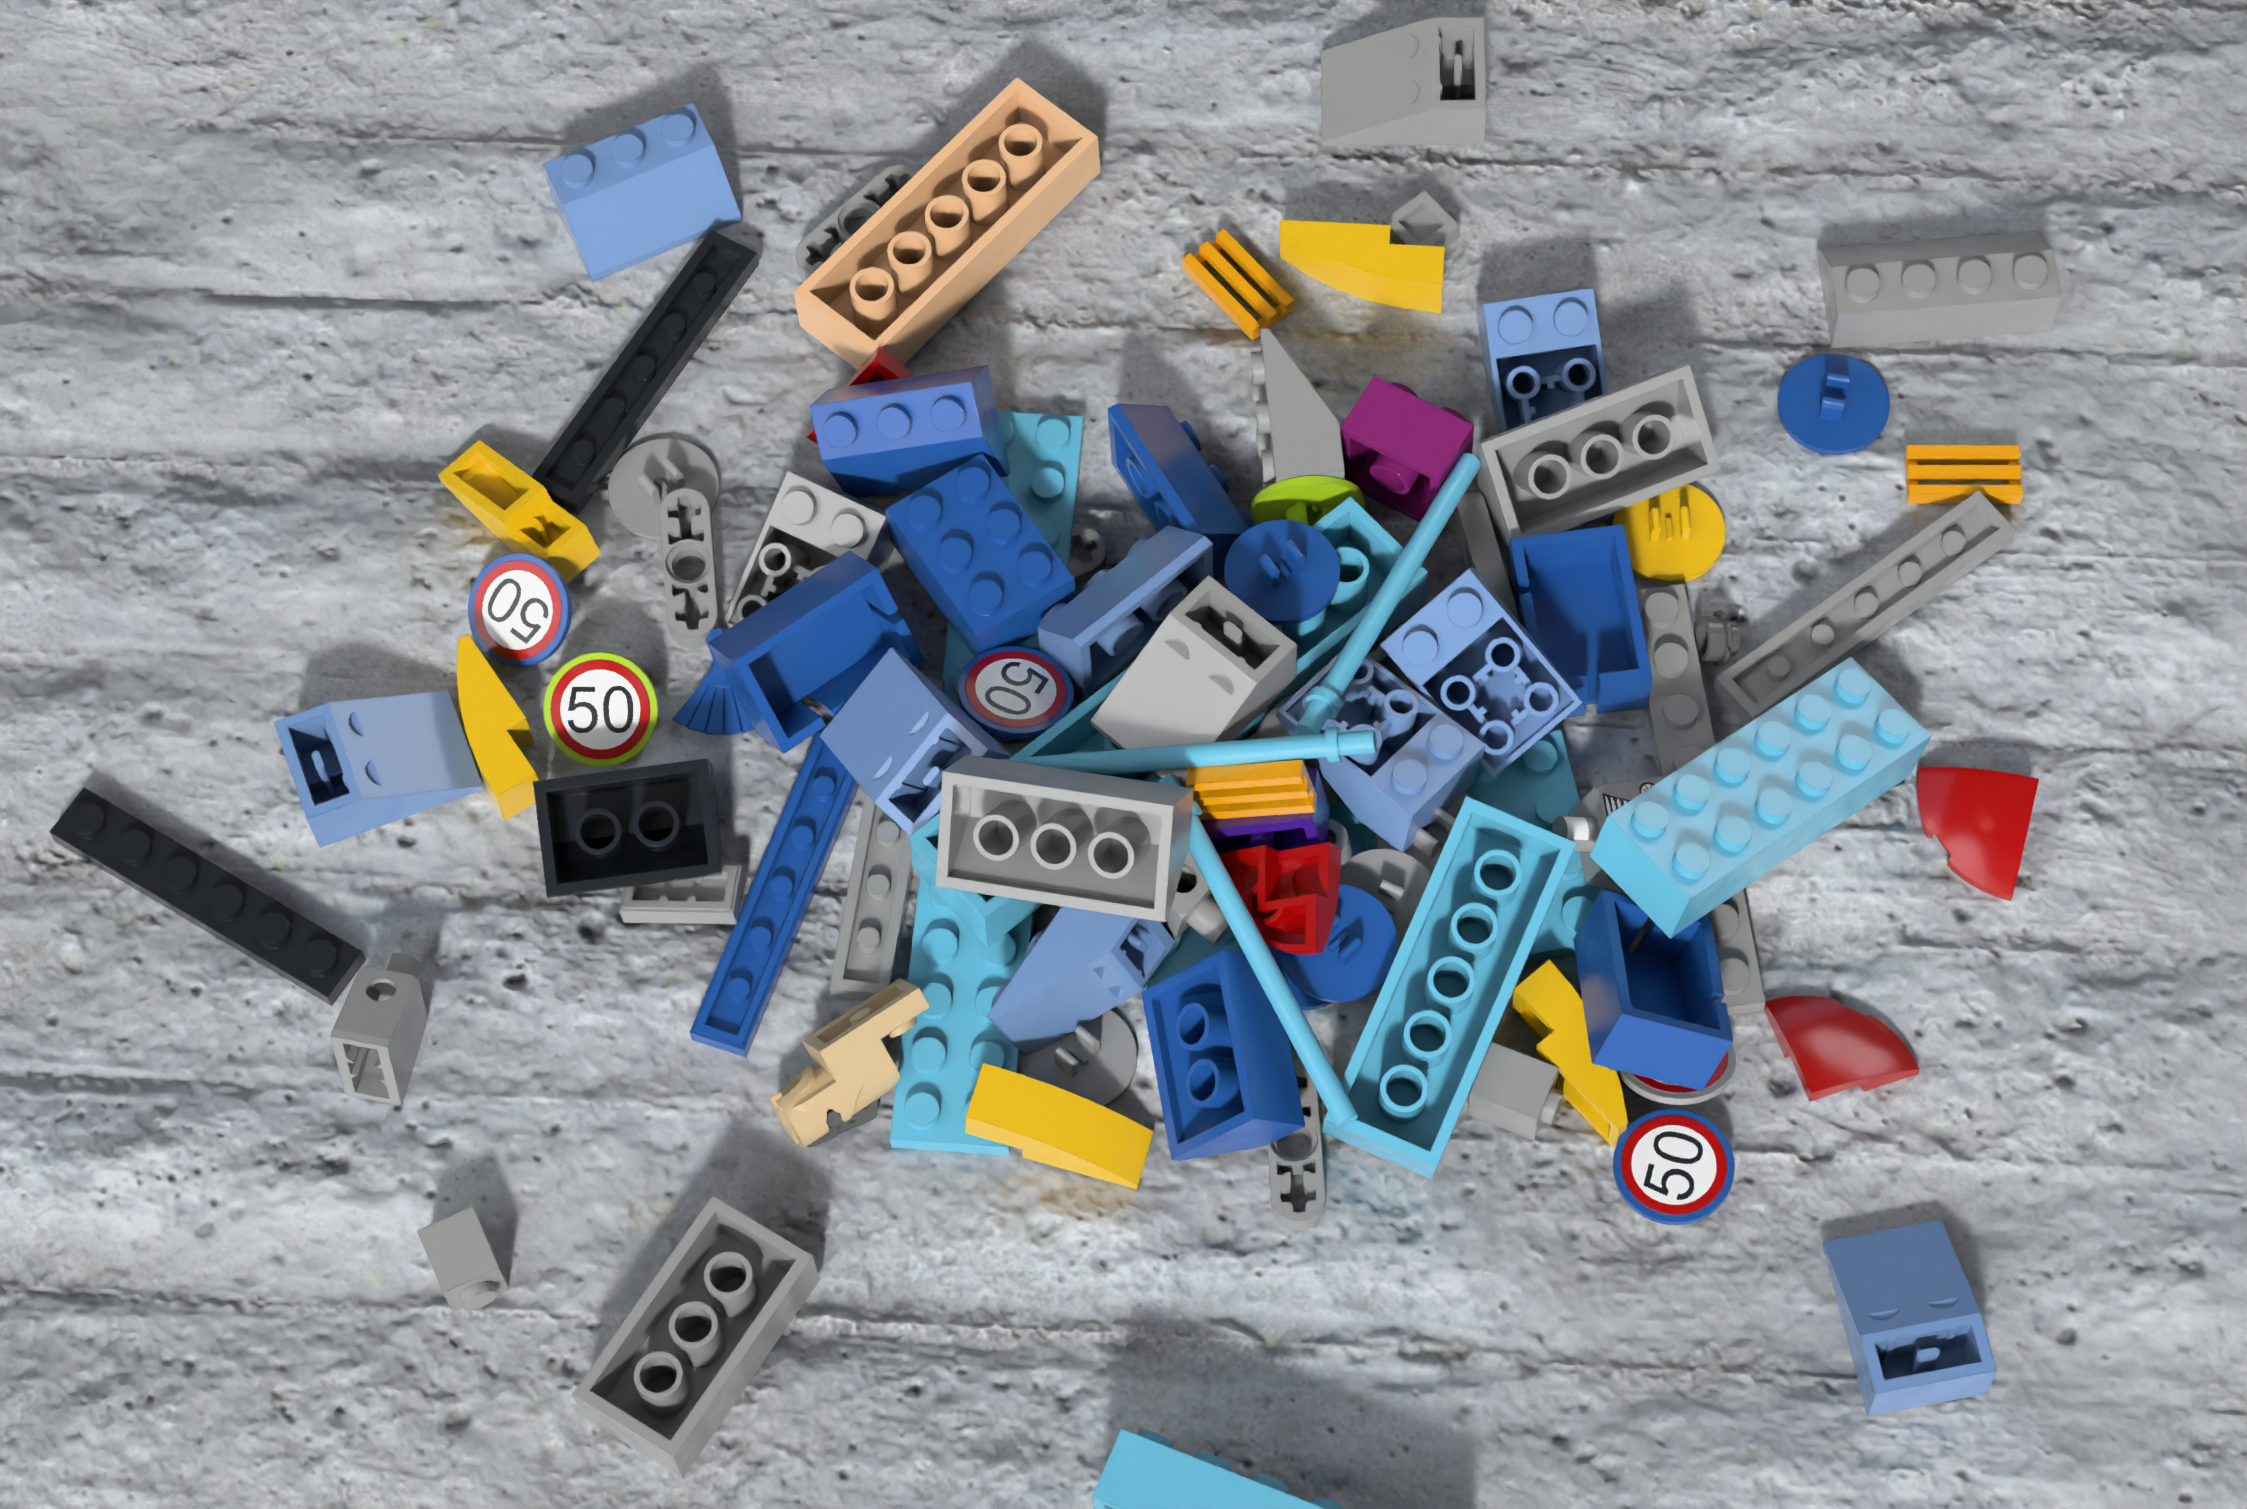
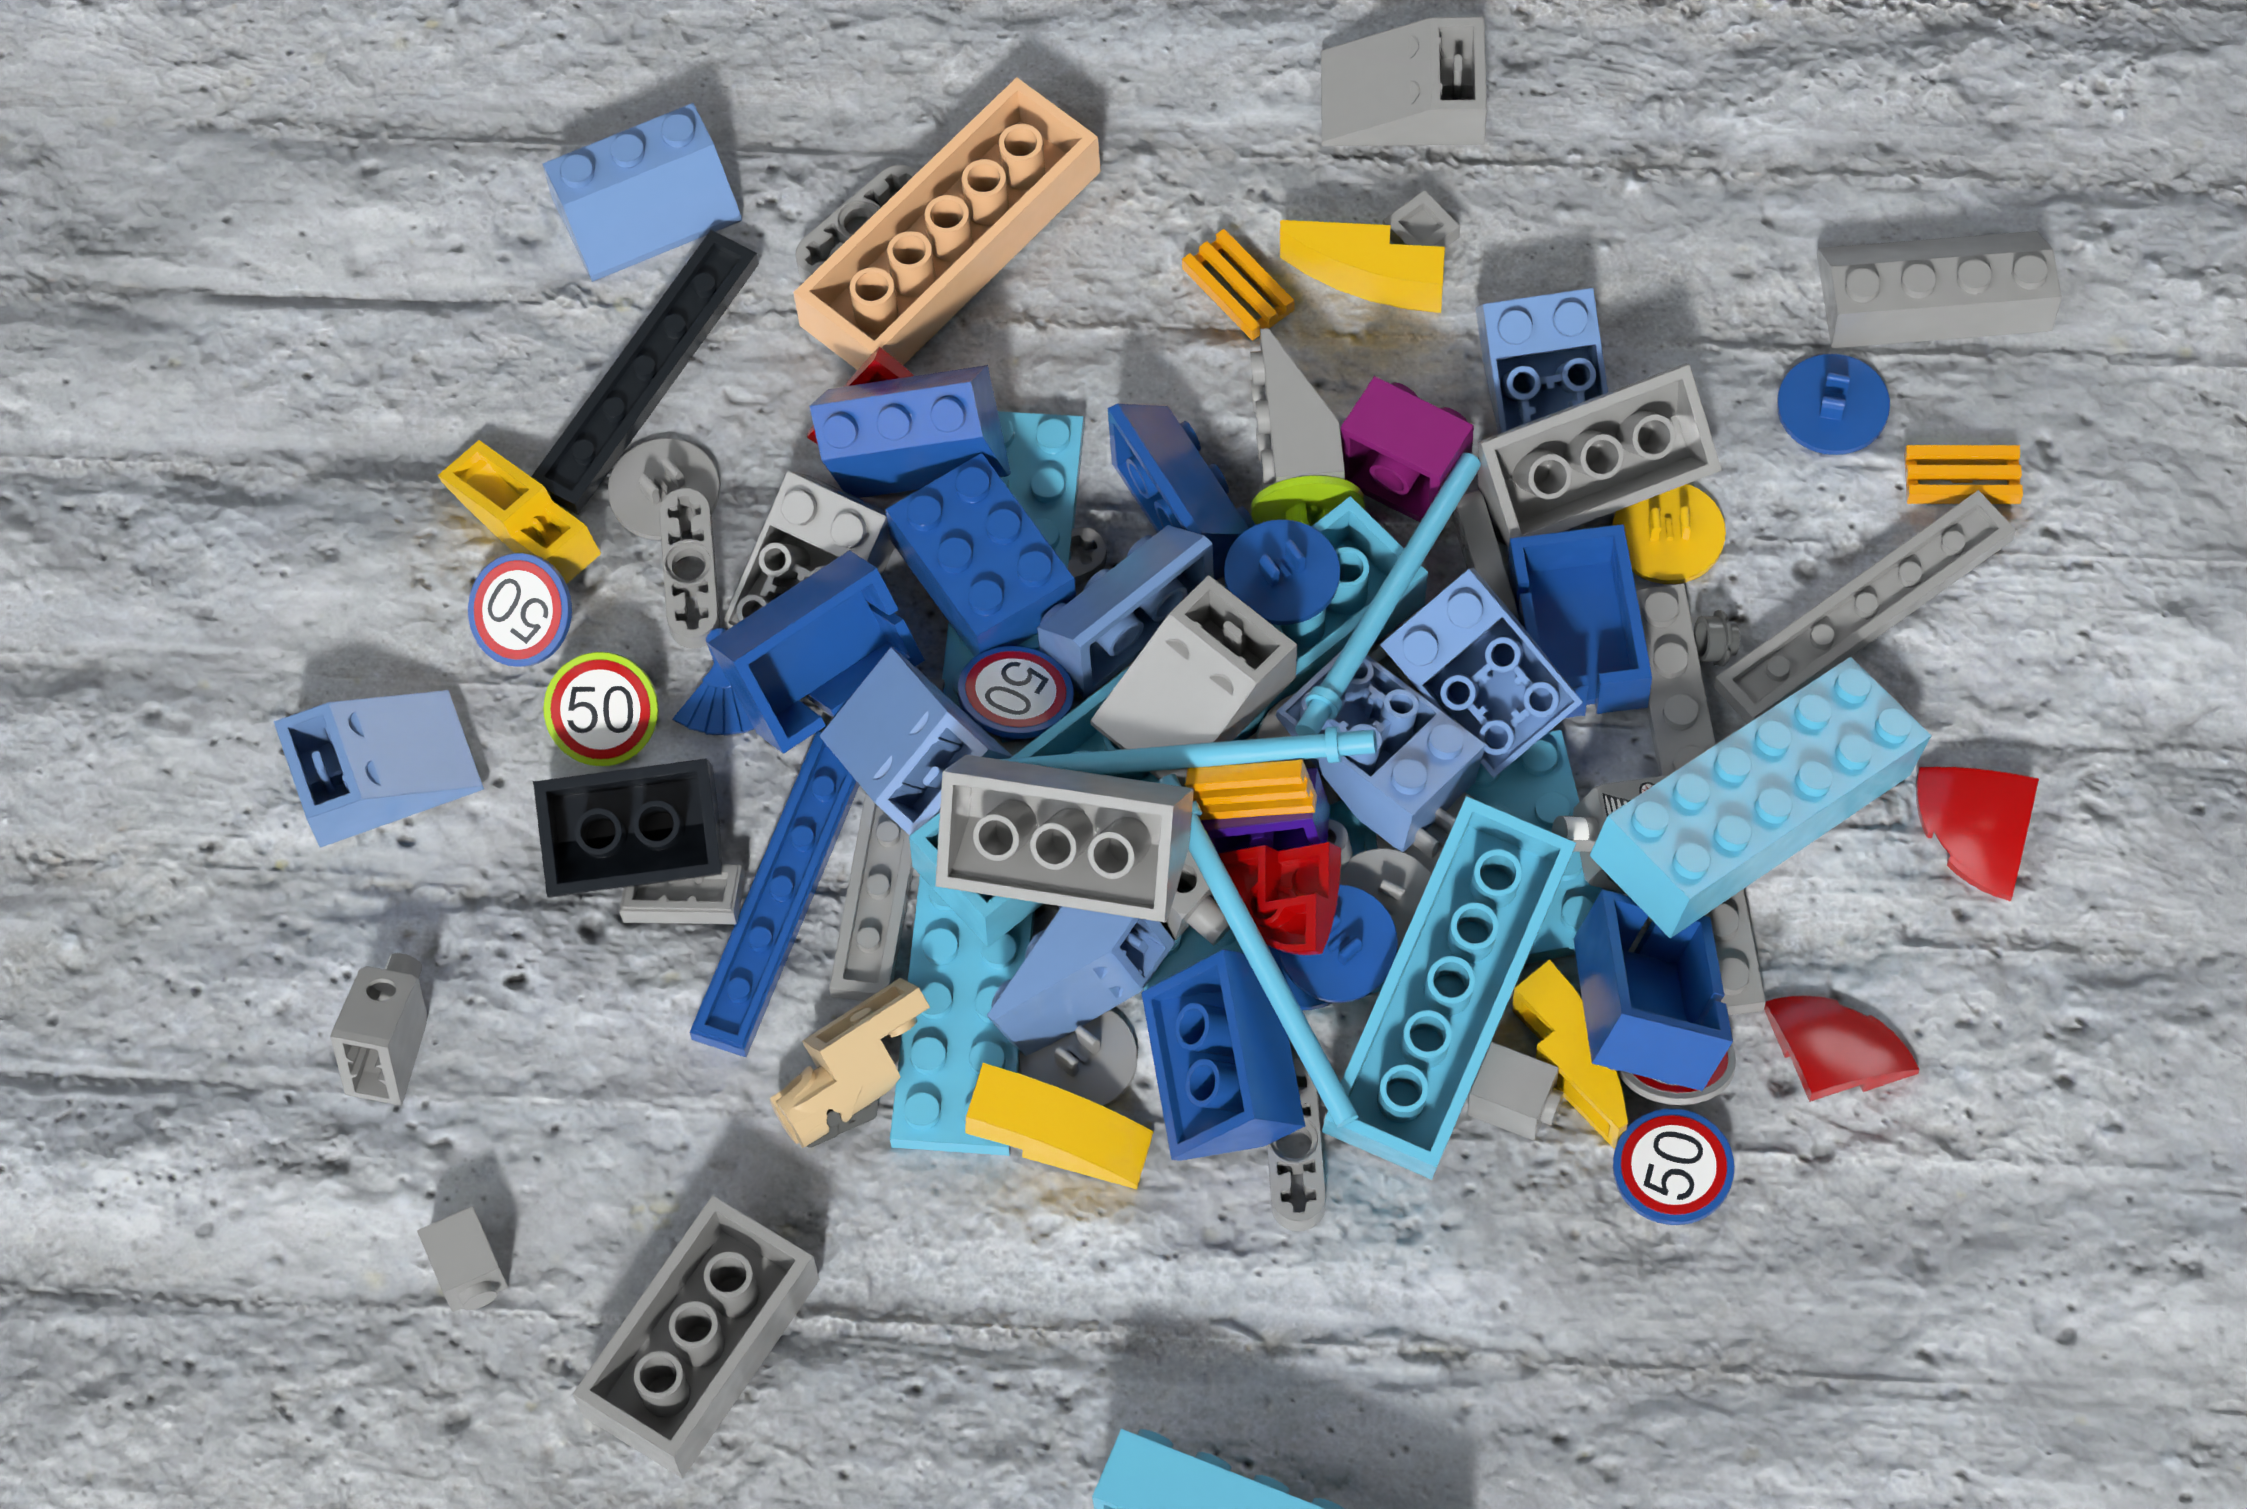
black plate [49,787,366,1006] -> none
yellow slope [456,634,539,821] -> none
medium blue slope [1822,1219,1997,1417] -> none

